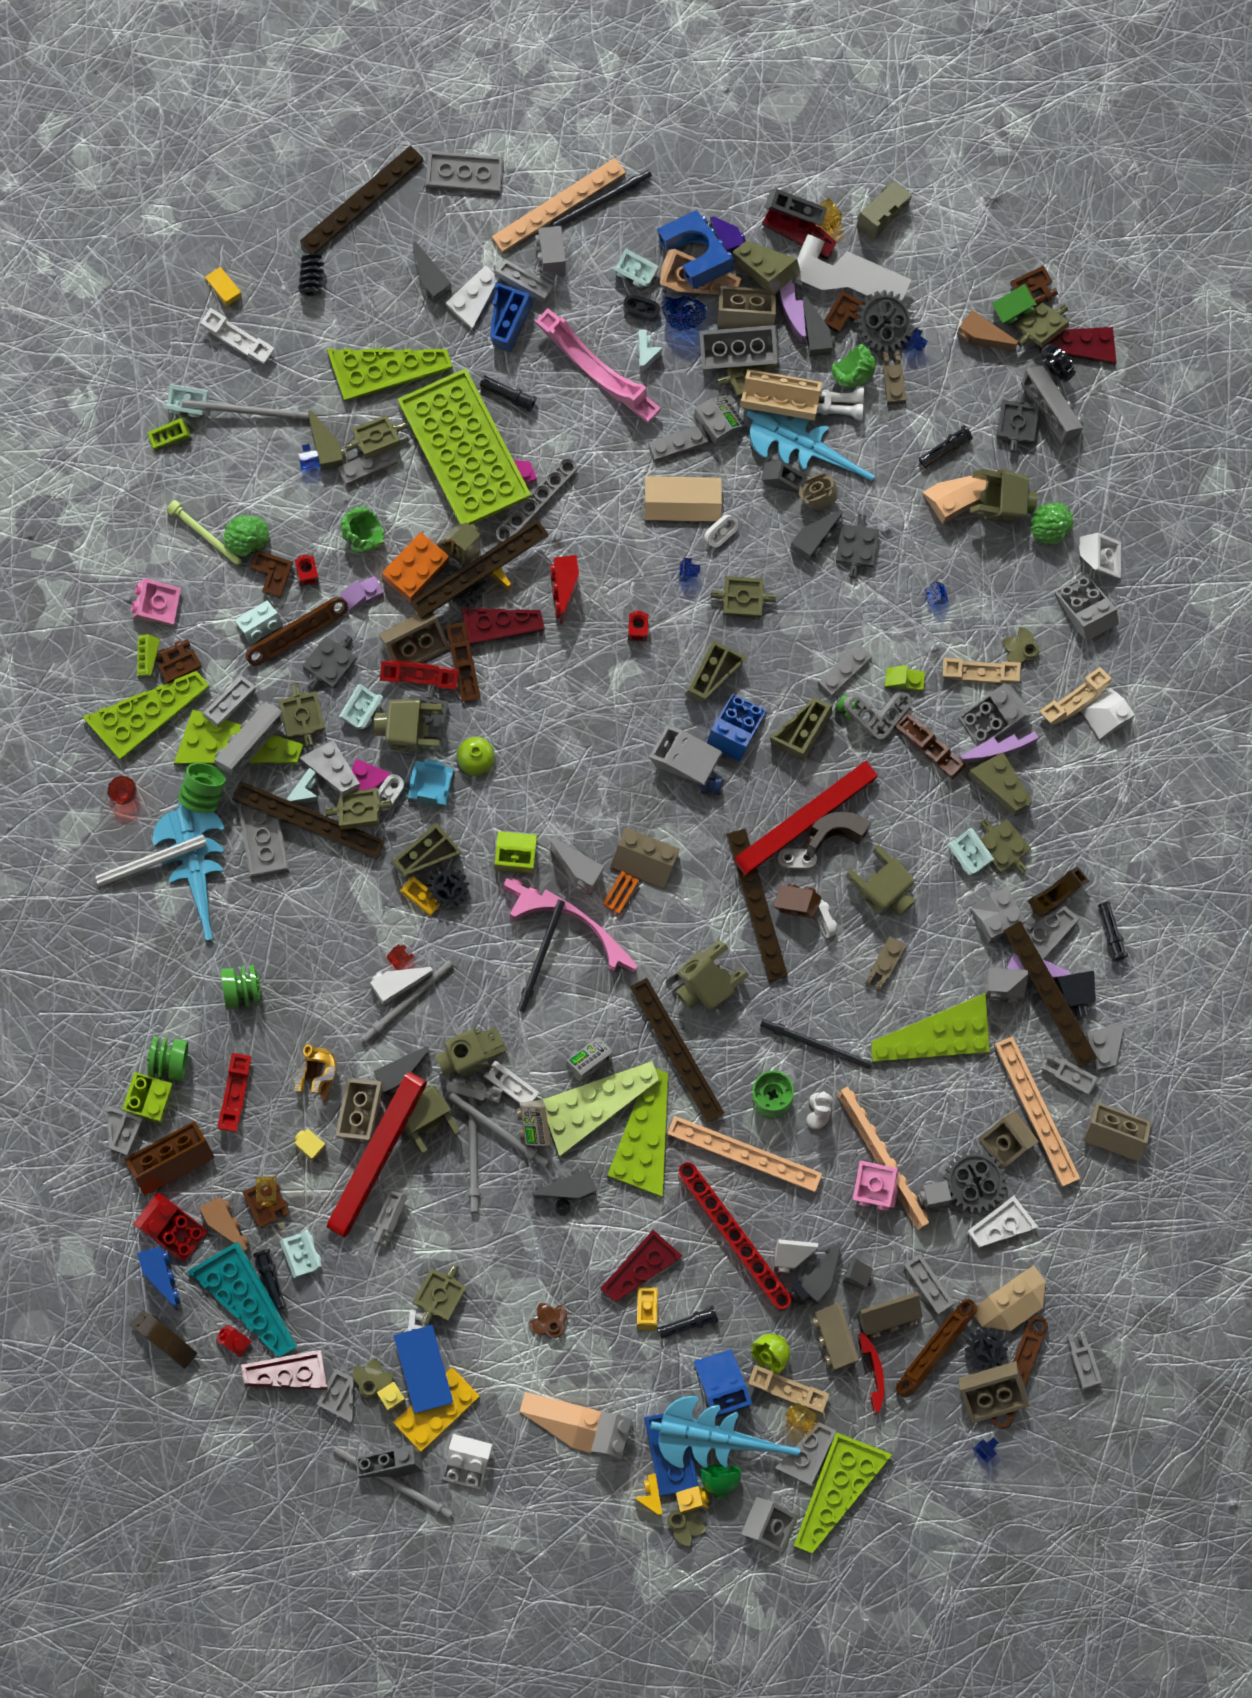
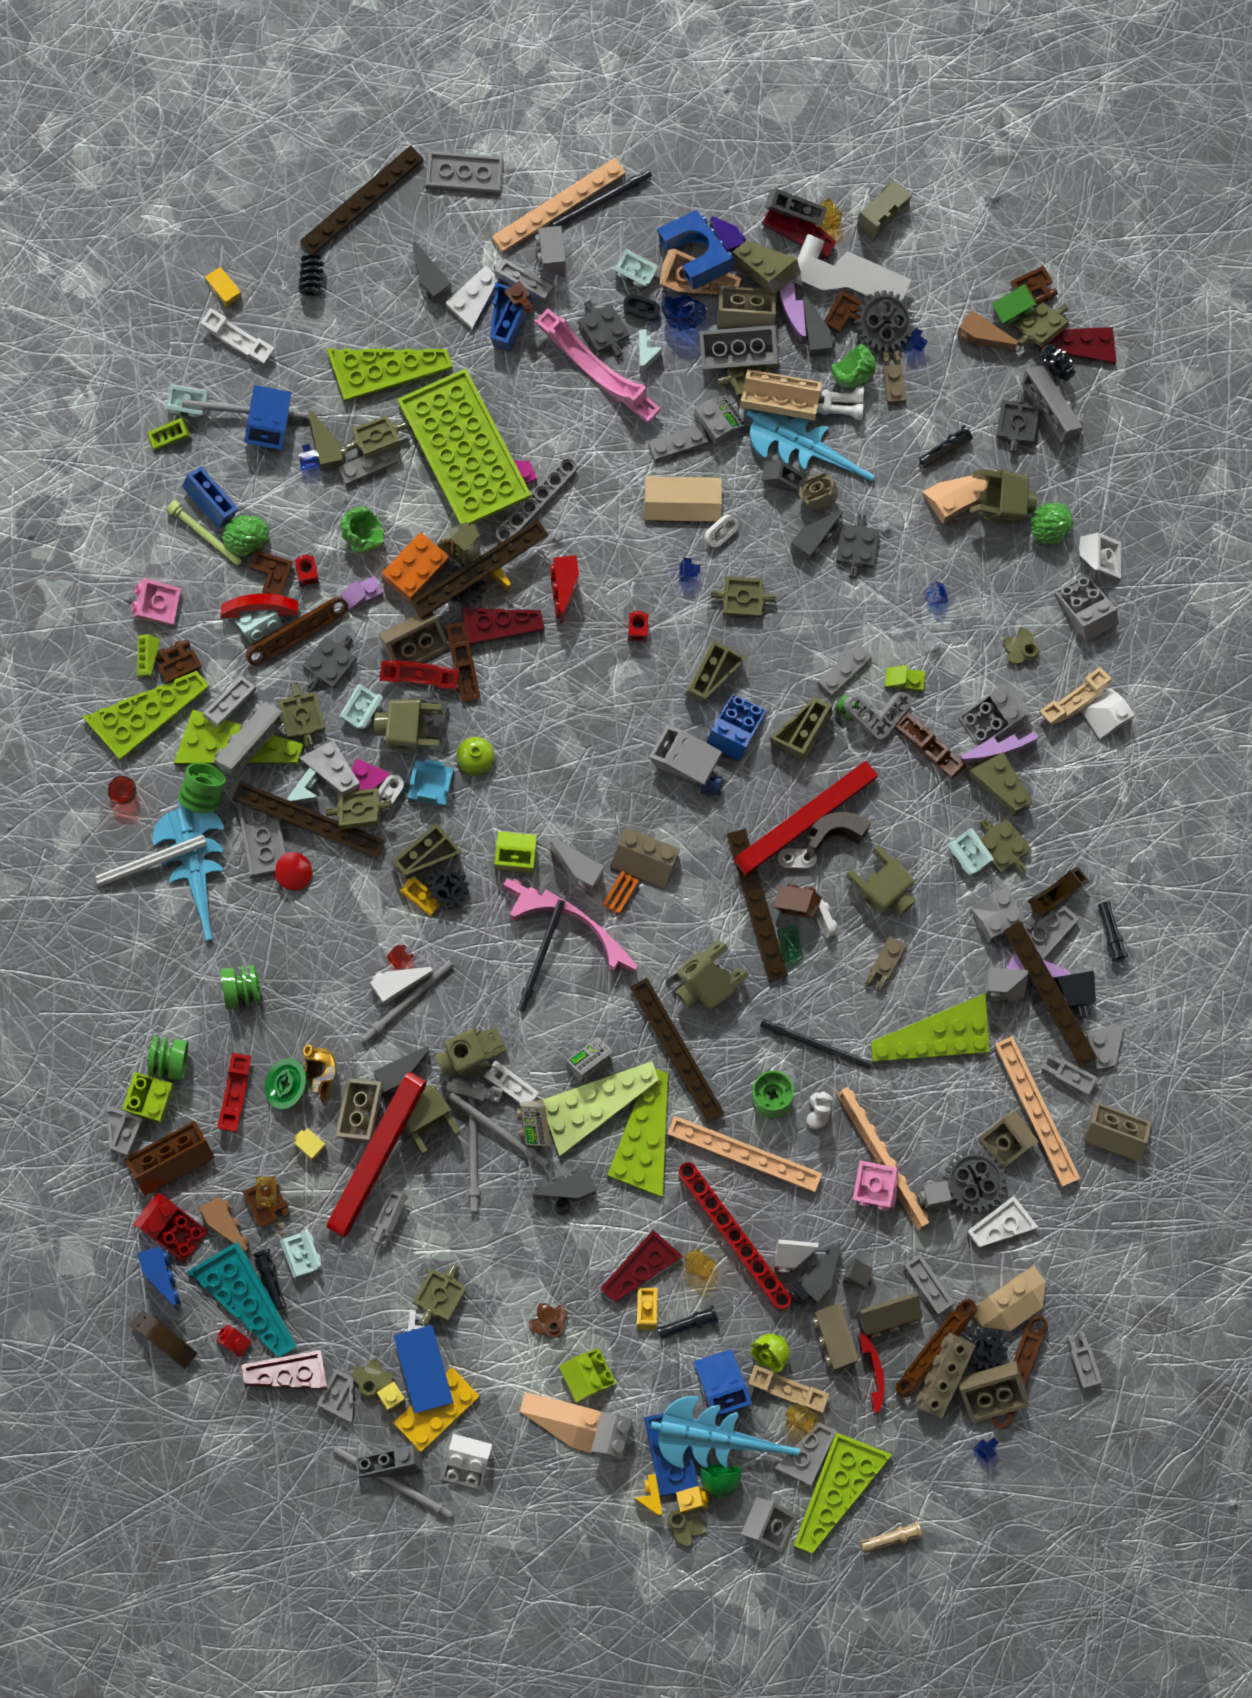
black pin [480,375,537,412] -> none
tan slope [942,658,1021,683] -> none
none -> blue brick [182,466,238,529]
none -> red slope [220,593,299,619]
none -> blue slope [244,385,292,450]
none -> green gear [265,1058,308,1110]
none -> red dish [274,852,312,891]
none -> reddish brown plate [504,281,534,315]
none -> lime slope [559,1348,616,1402]
none -> dark grey plate [578,300,630,357]
none -> clear yellow brick [684,1248,716,1281]
none -> clear green tile [777,924,804,965]
none -> tan pin [860,1521,923,1554]
none -> dark tan brick [916,1332,976,1418]

